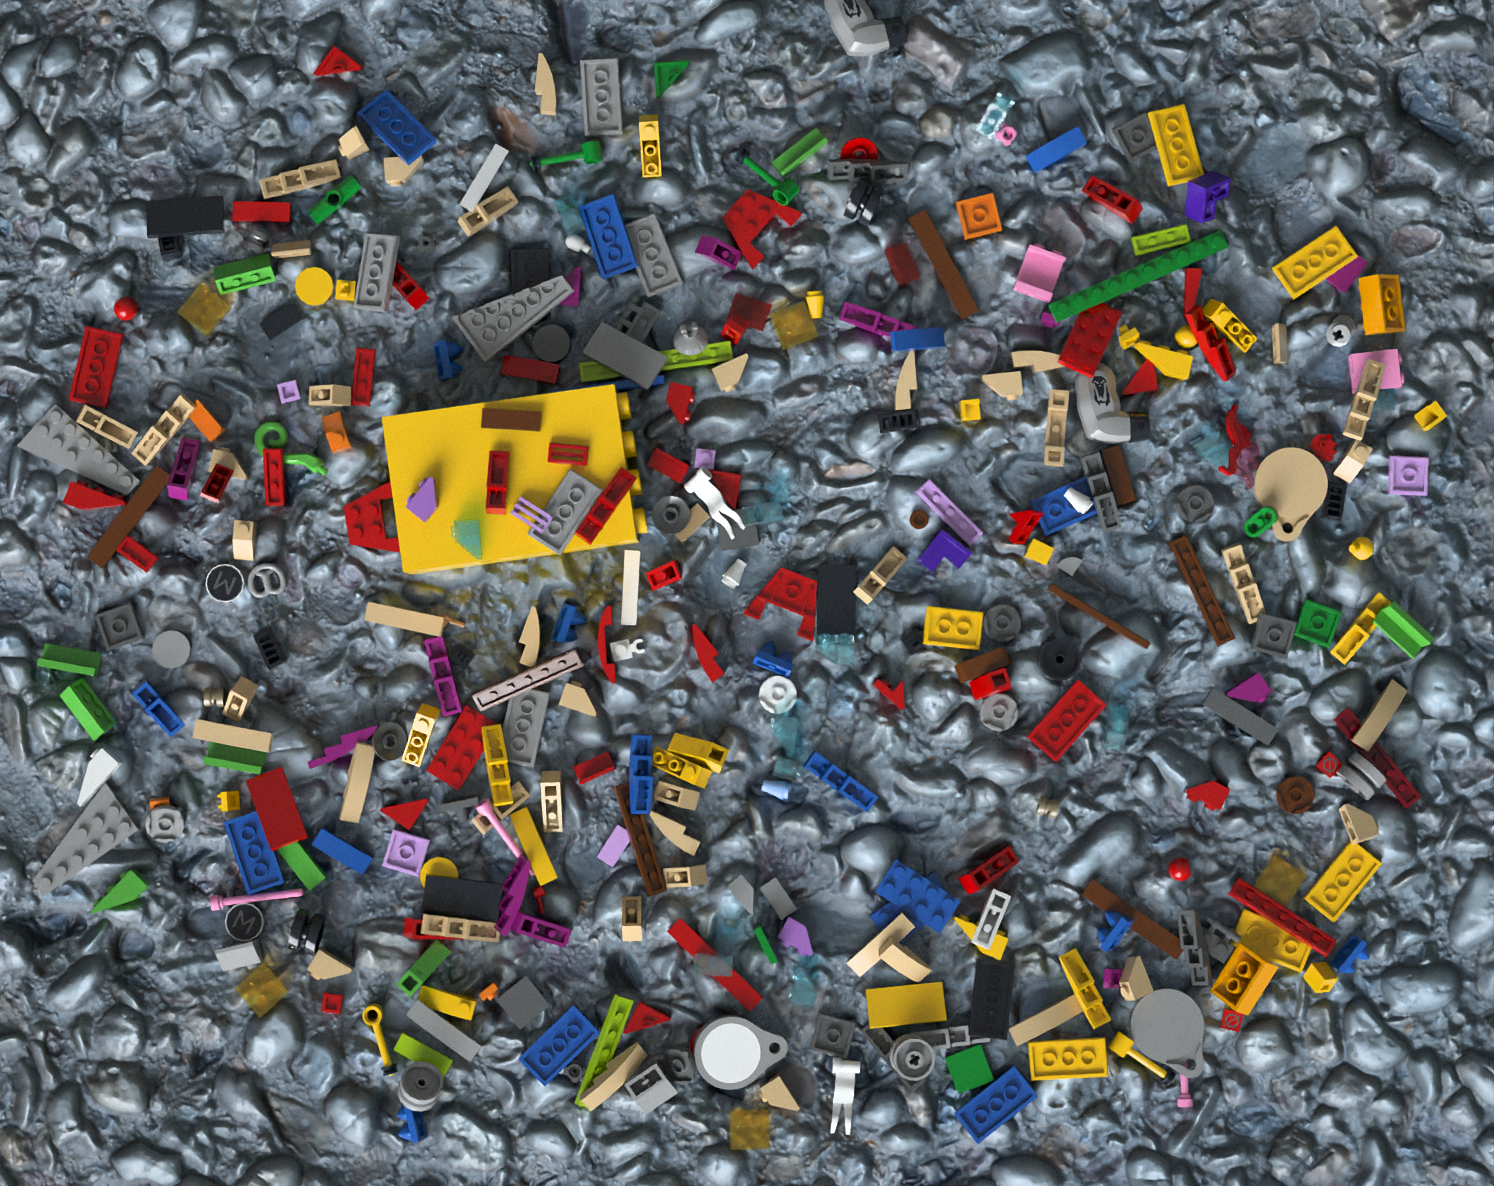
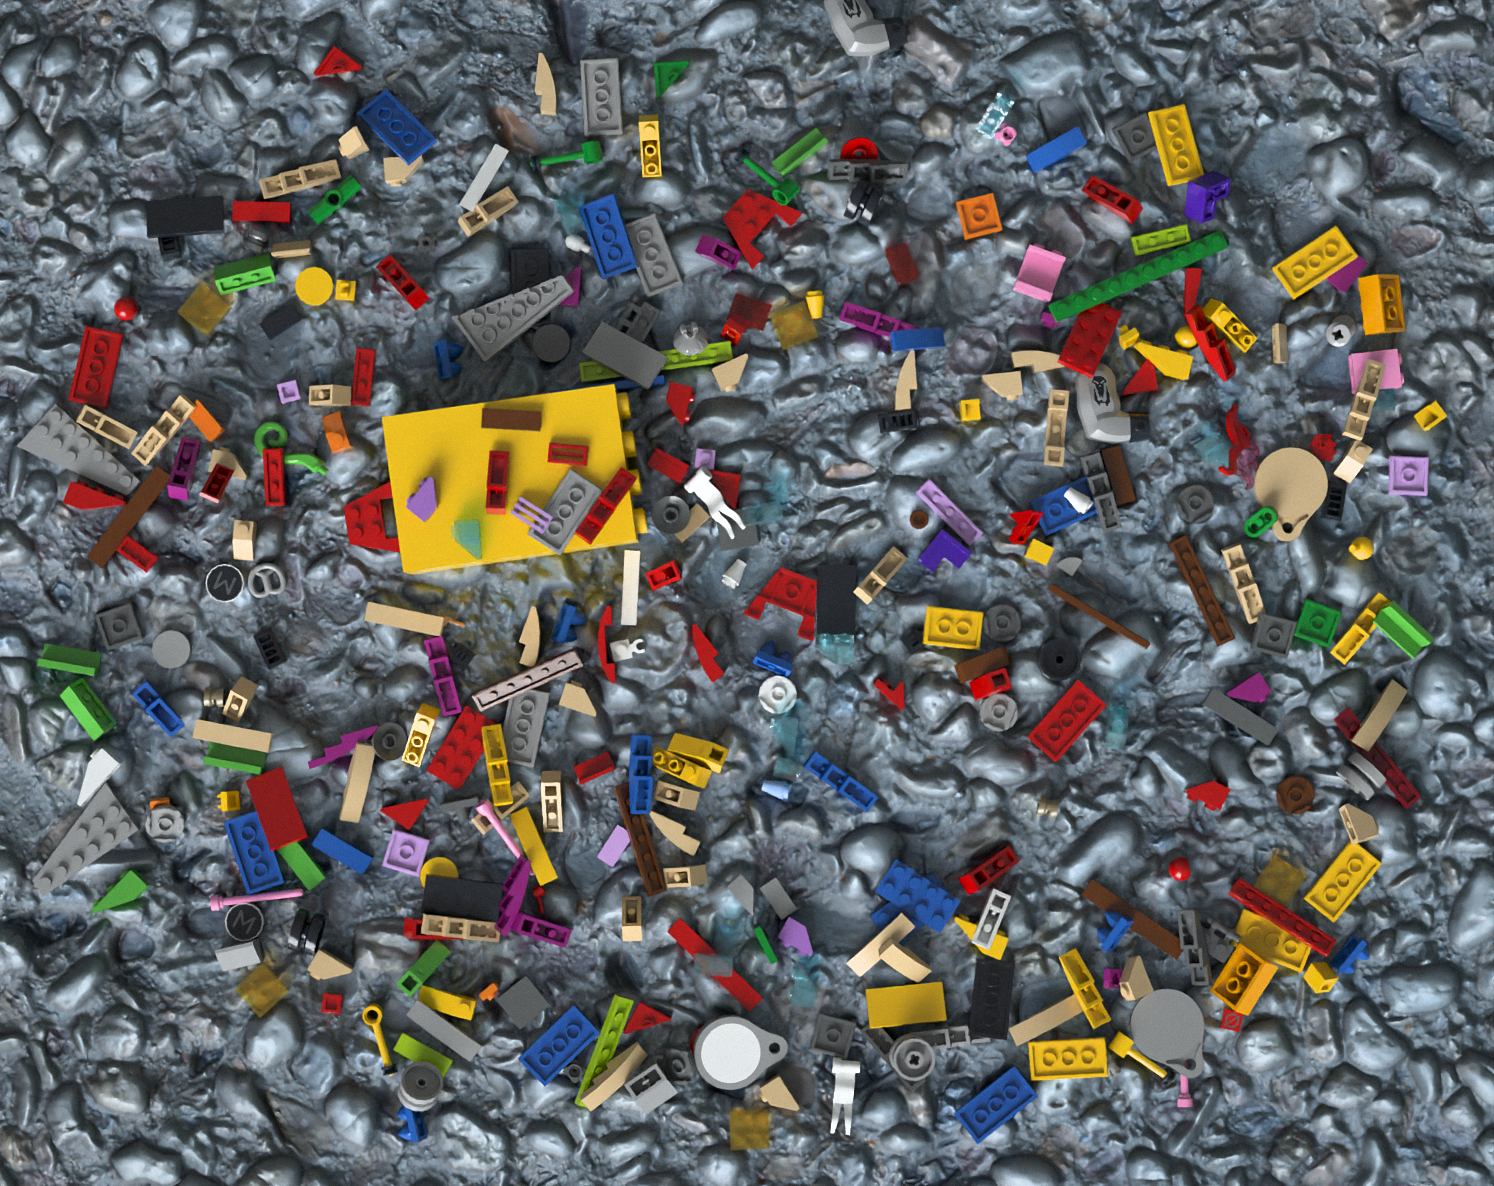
light grey tile [353,233,400,312] -> none
red slope [501,355,561,386] -> none
reddish brown tile [908,210,979,320] -> none
green tile [944,1044,994,1094] -> none
red tile [1315,751,1343,778] -> none

